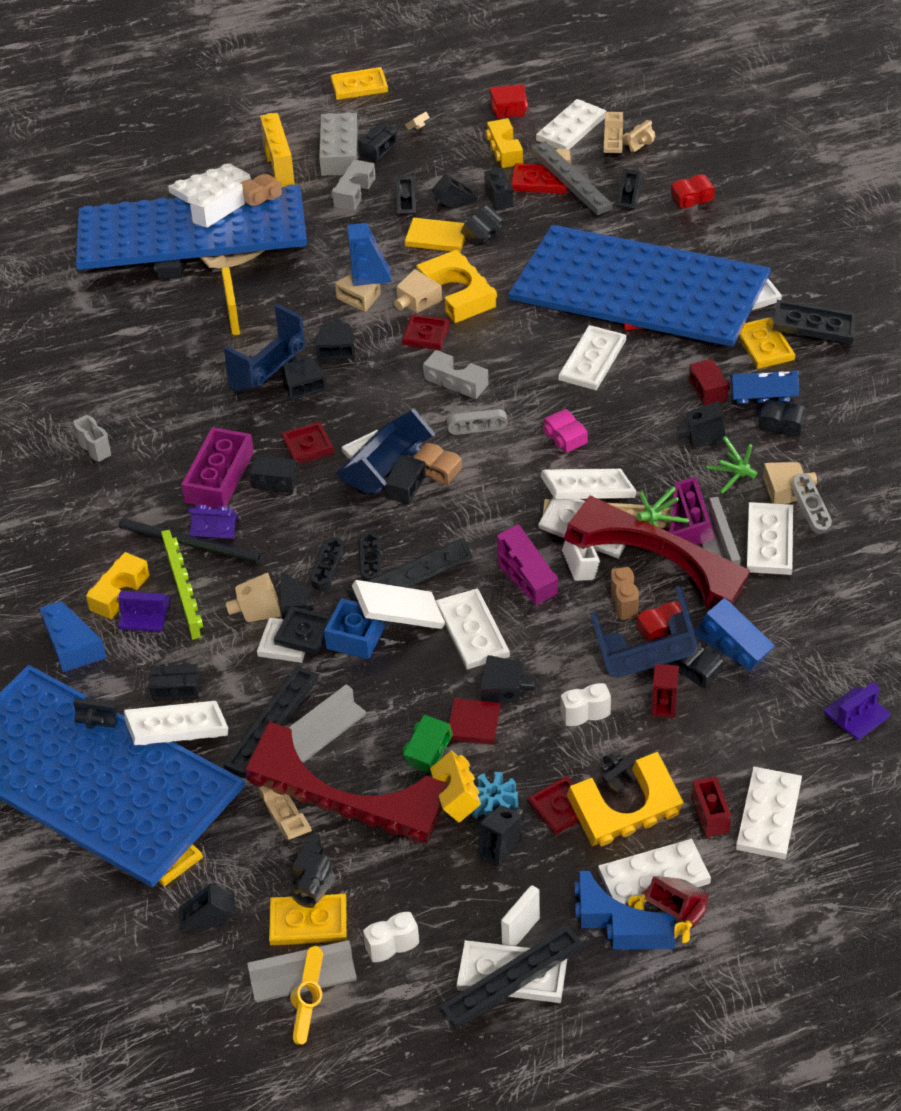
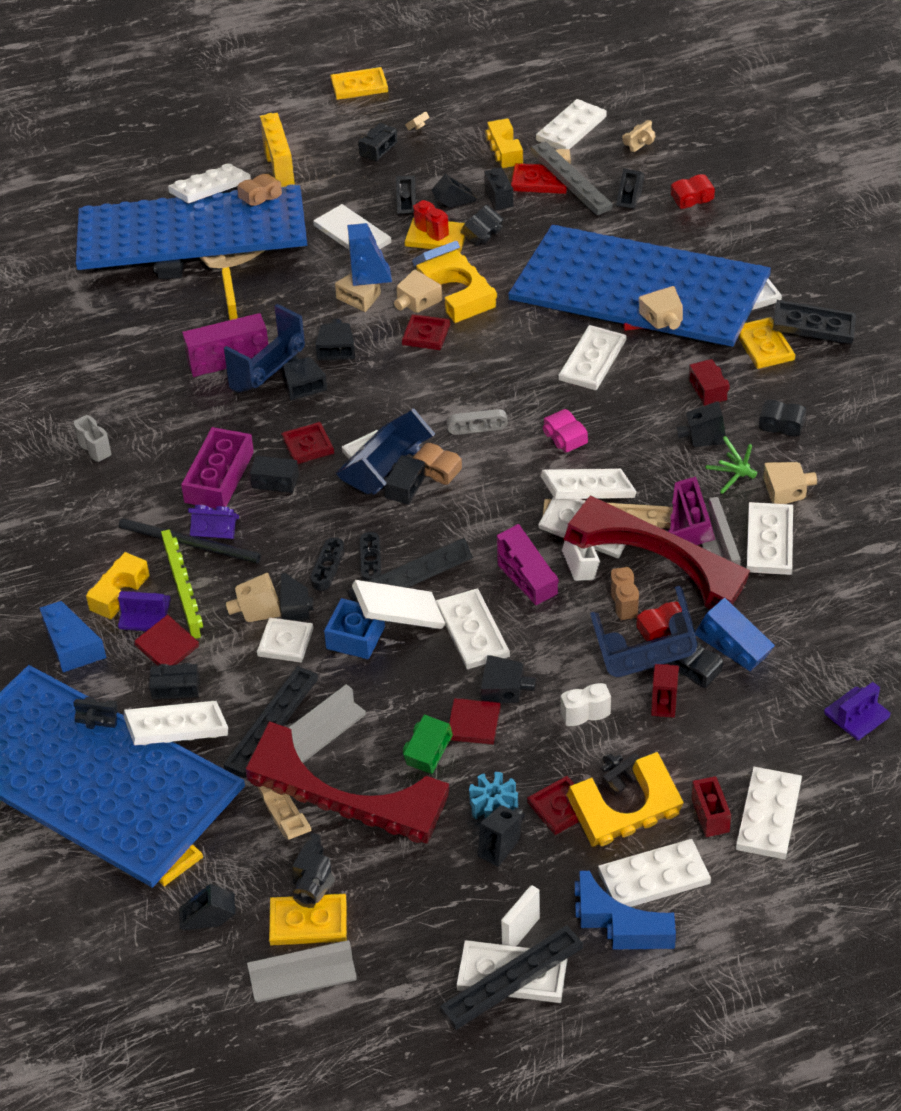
white brick [190,179,245,228] -> none
black plate [274,606,332,655] -> none
yellow piece [290,946,323,1044] -> none
light grey brick [320,112,358,176] -> none
light grey arch [331,160,375,211] -> none
white brick [363,912,419,962] -> none
light grey arch [423,350,489,399] -> none
yellow arch [430,750,481,823] -> none
red torso [489,84,528,119] -> none
tan slope [604,112,623,153] -> none
dark red torso [628,876,709,943] -> none
bright green plant [637,487,689,527] -> none
blue wedge [730,371,799,404] -> none
light grey beam [791,473,832,534] -> none
none -> dark red tile [134,614,199,666]
none -> magenta brick [182,313,268,377]
none -> white tile [314,204,391,250]
none -> medium blue tile [412,241,460,267]
none -> red brick [413,200,449,241]
none -> tan torso [639,286,683,330]

